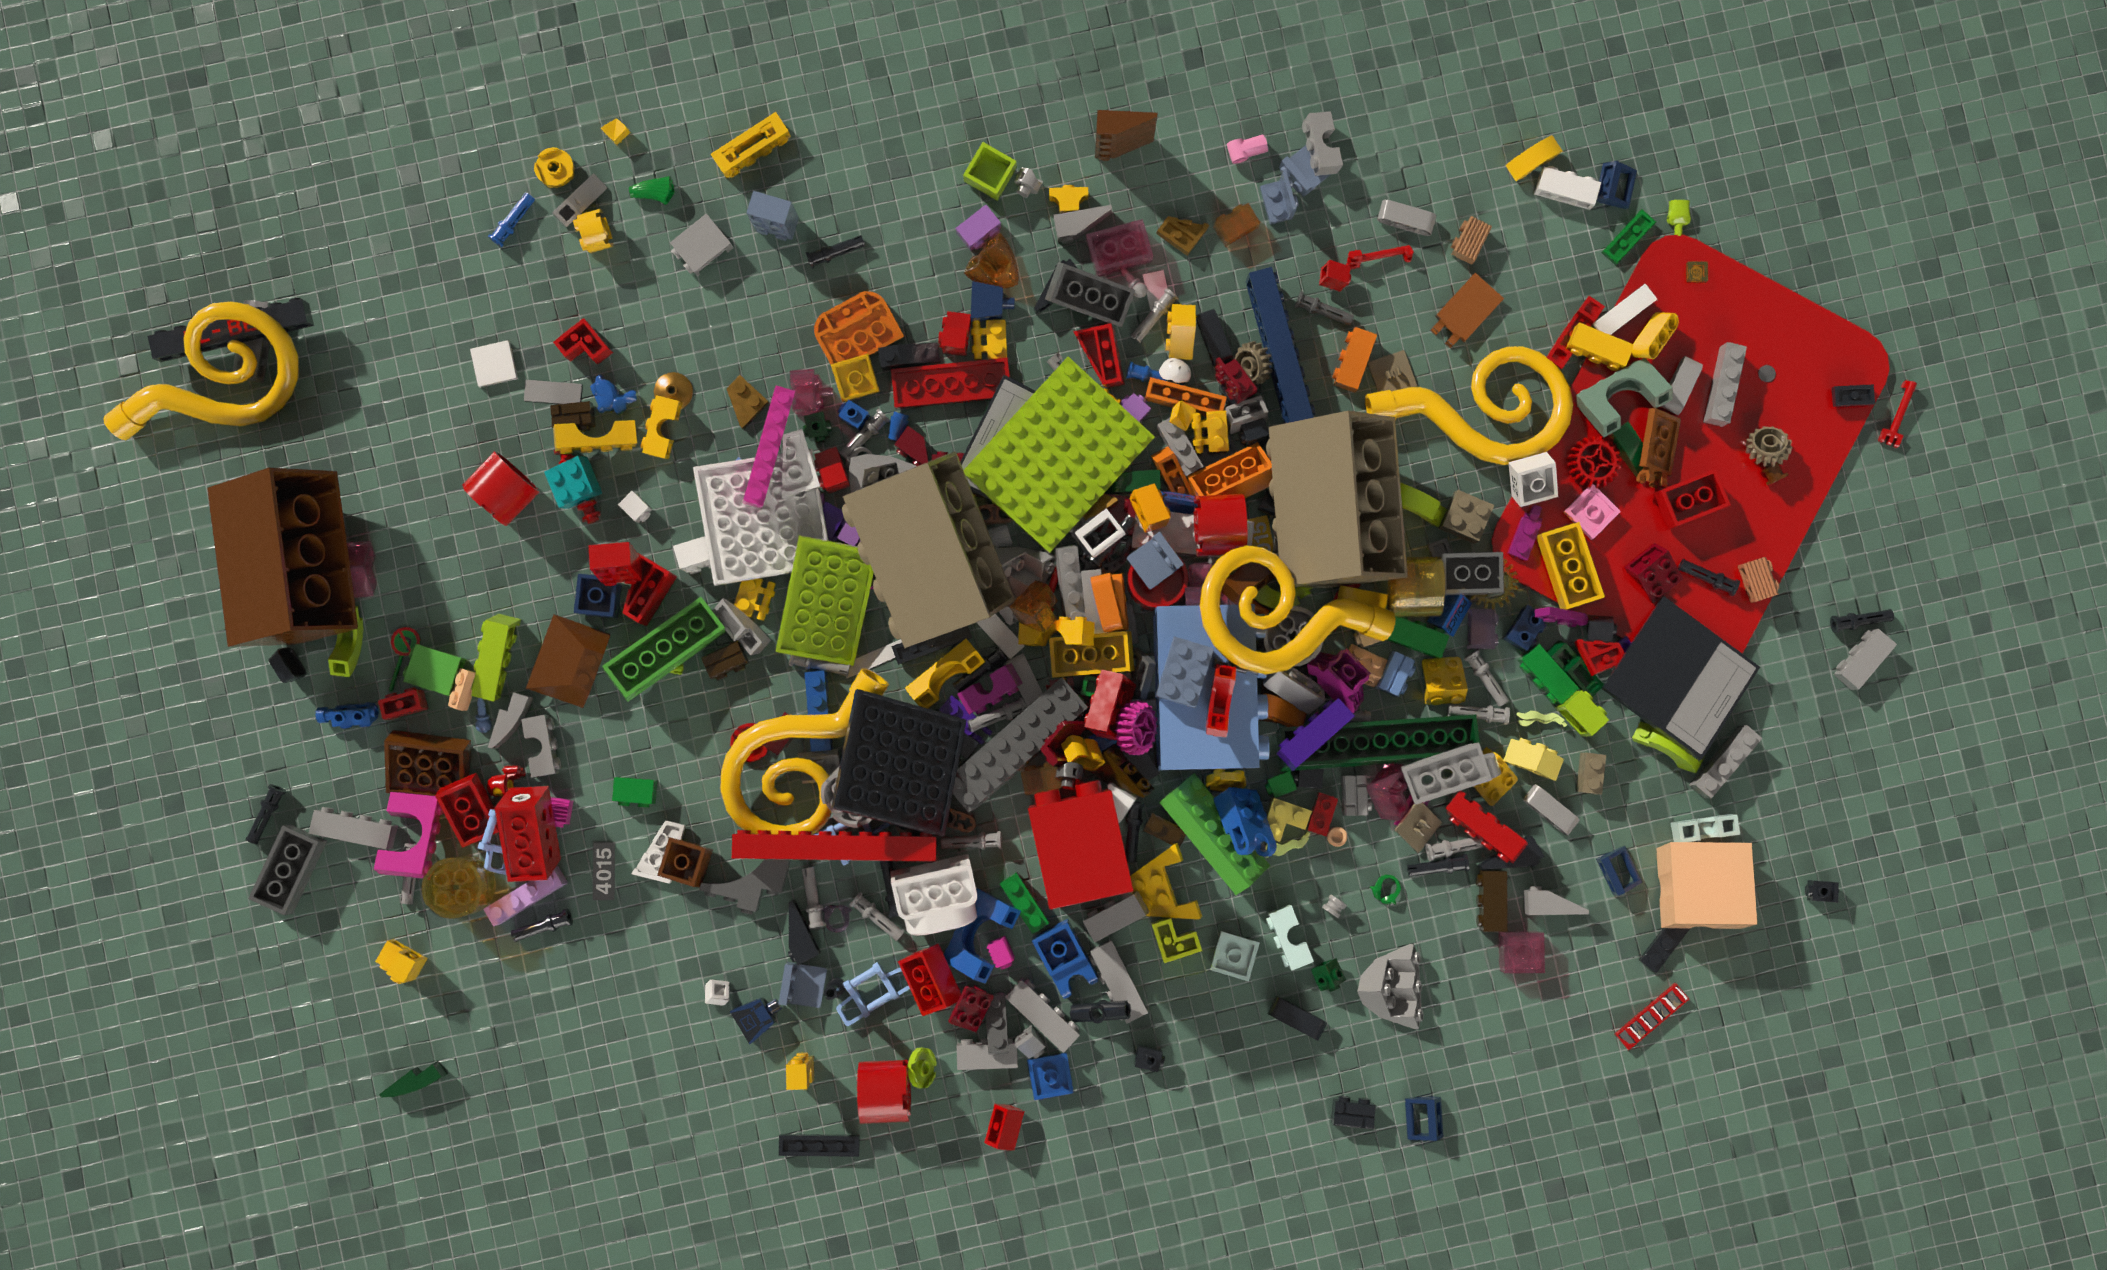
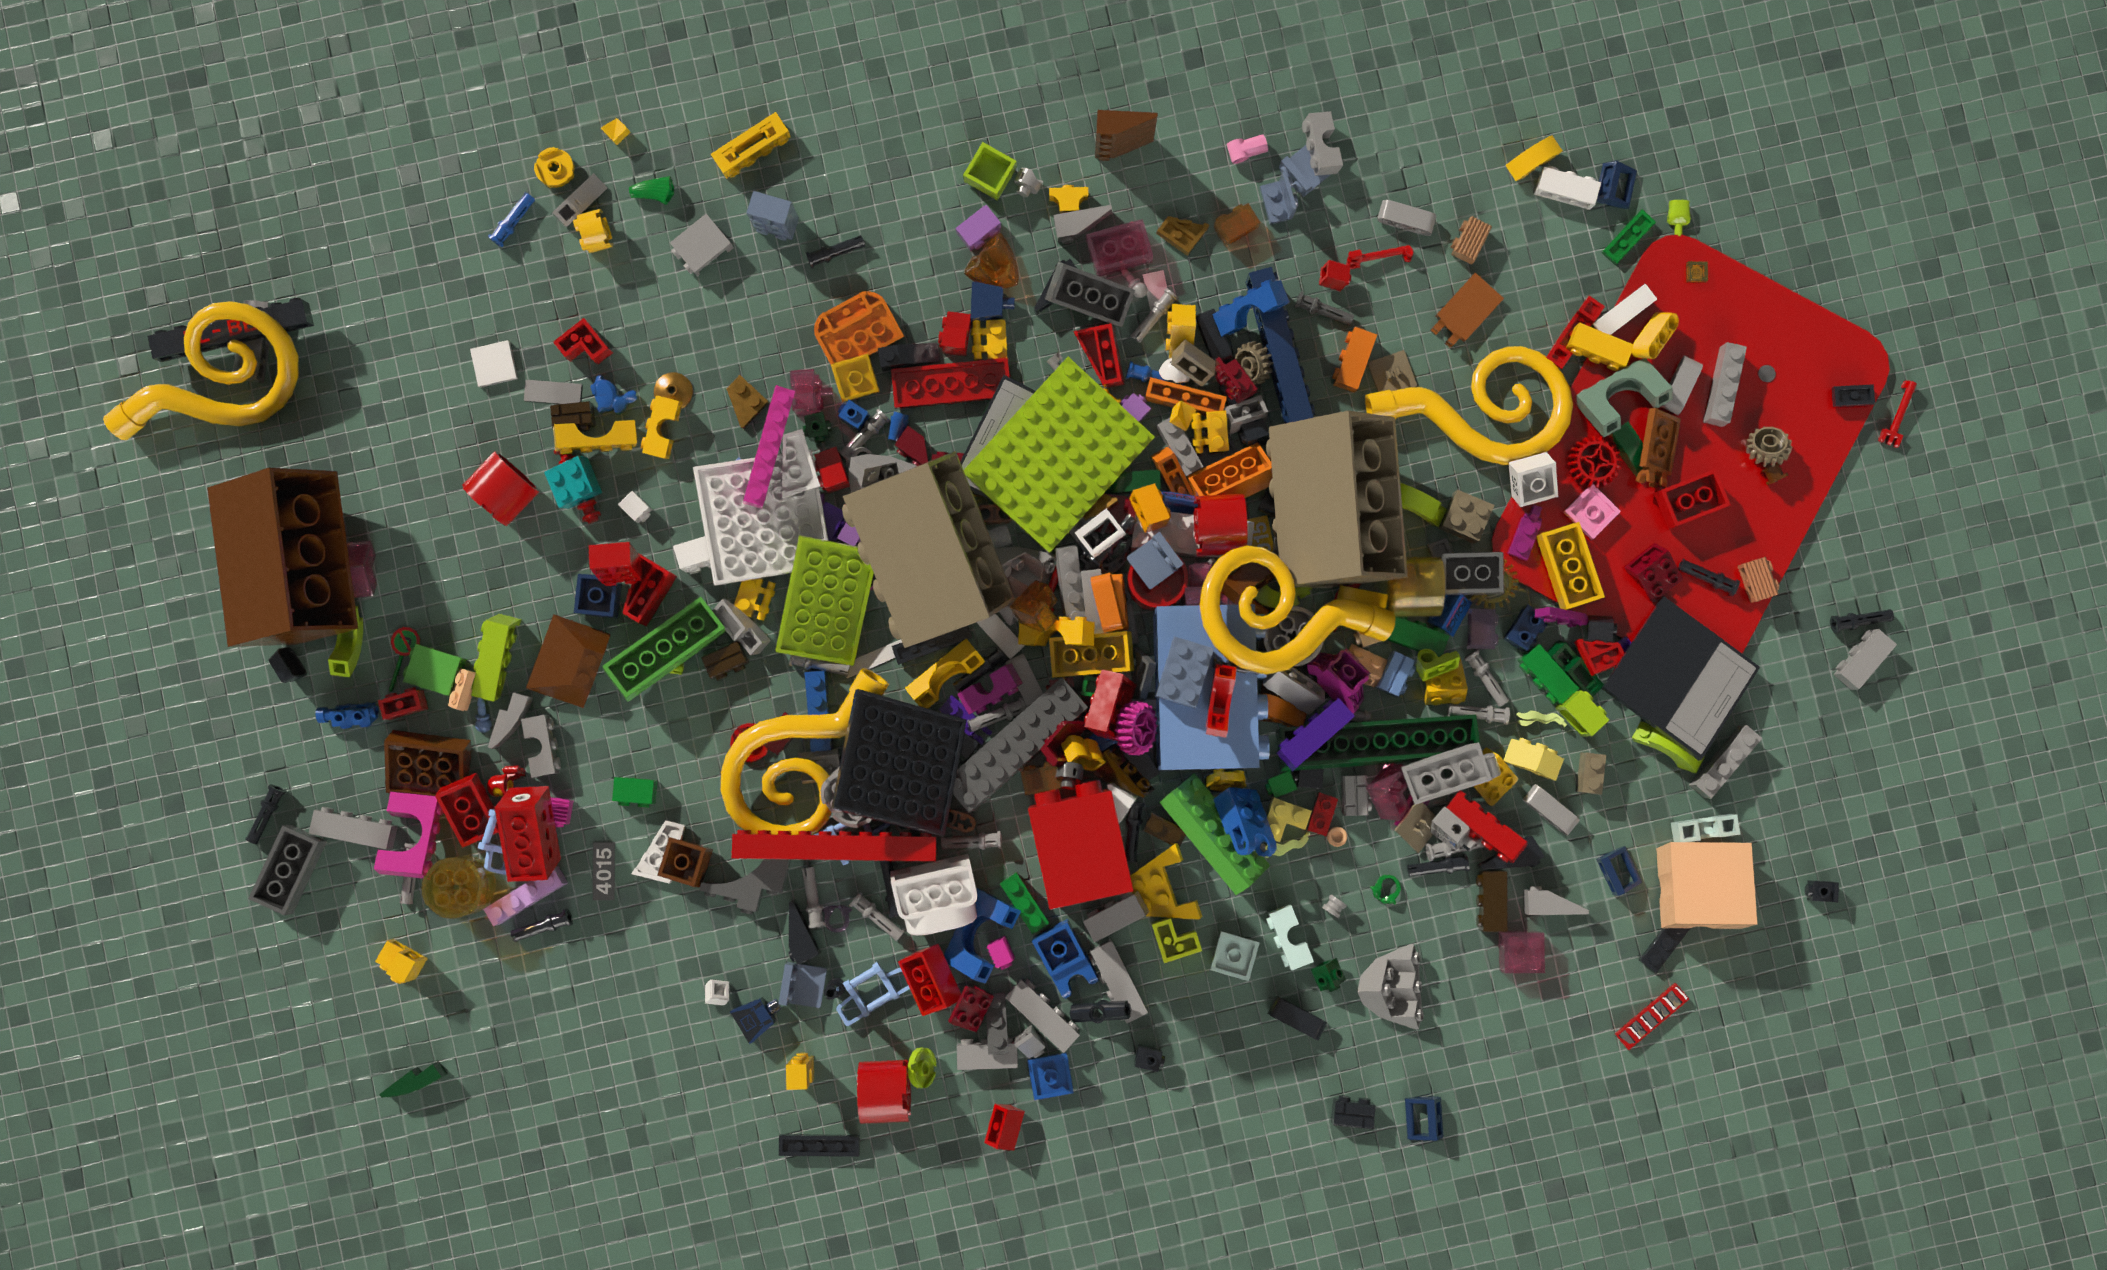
none -> dark tan brick [1171,340,1216,386]
none -> blue arch [1213,279,1290,336]
none -> lime plate [1416,649,1460,682]
none -> light grey torso [1431,807,1477,852]

